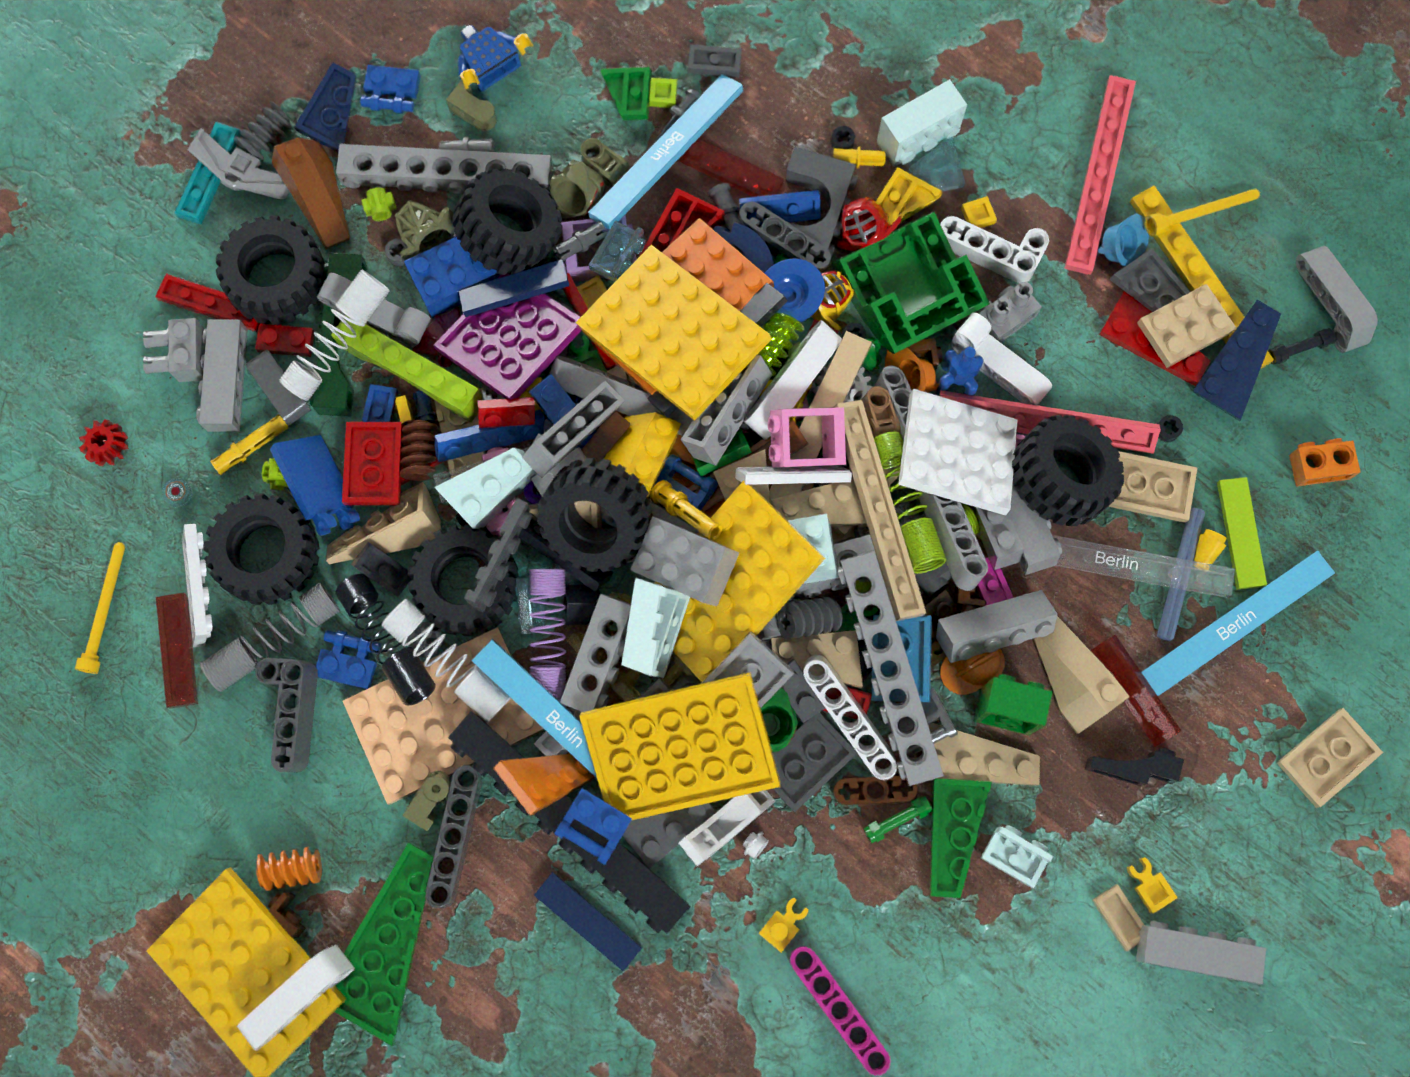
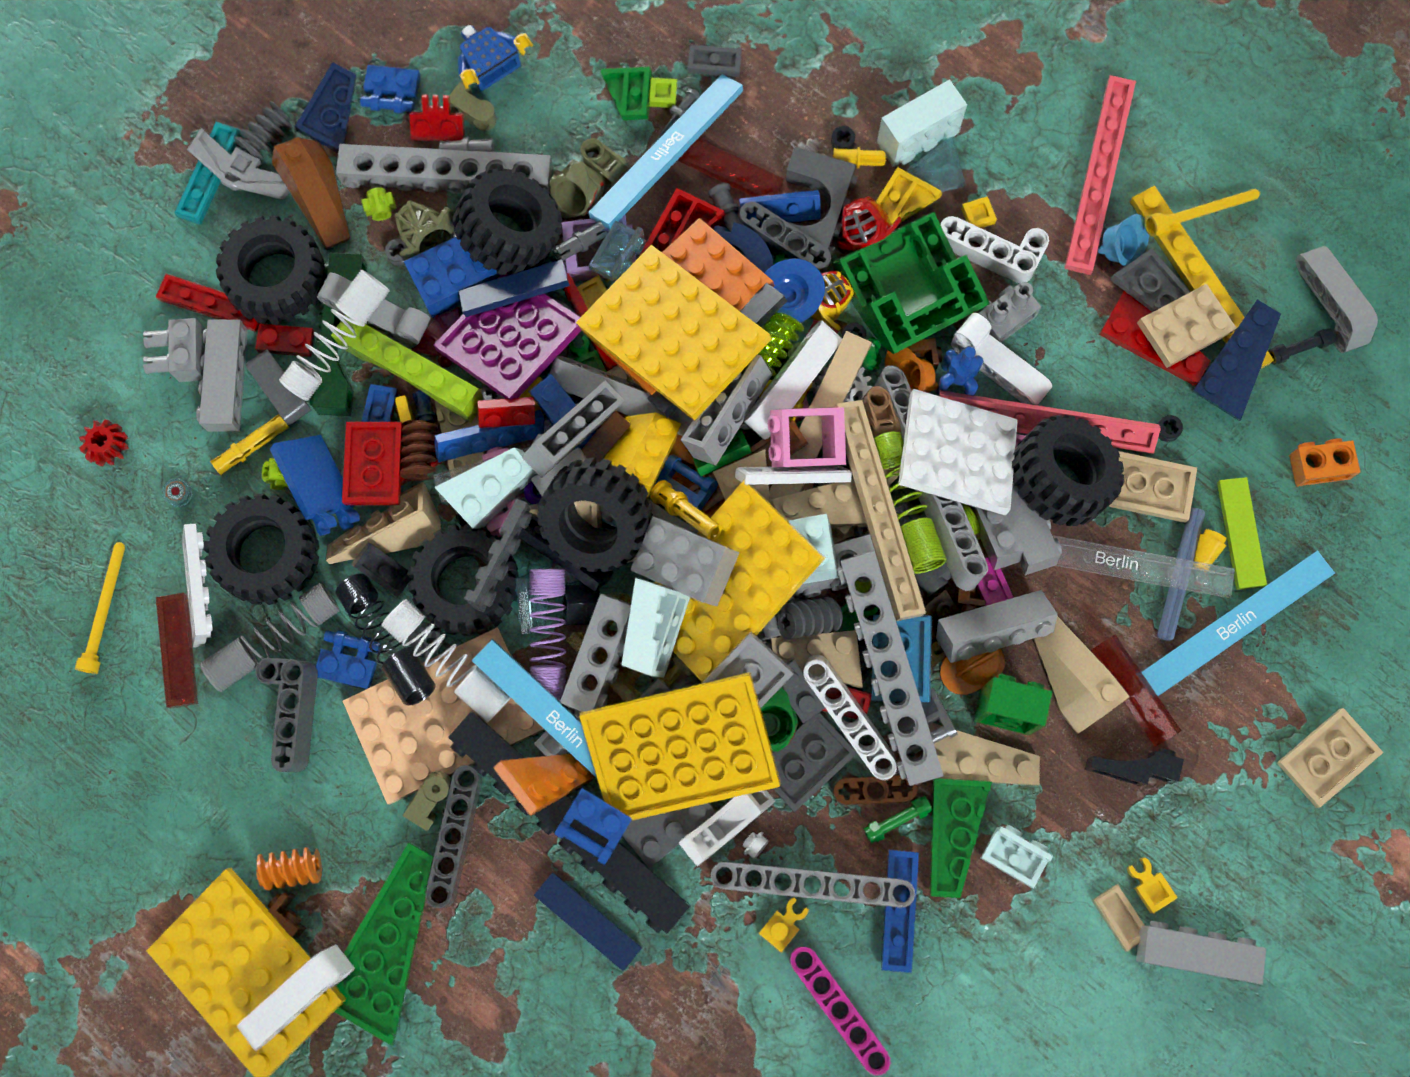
none -> red hinge [409,95,465,141]
none -> light grey beam [711,862,915,908]
none -> blue plate [881,850,919,973]

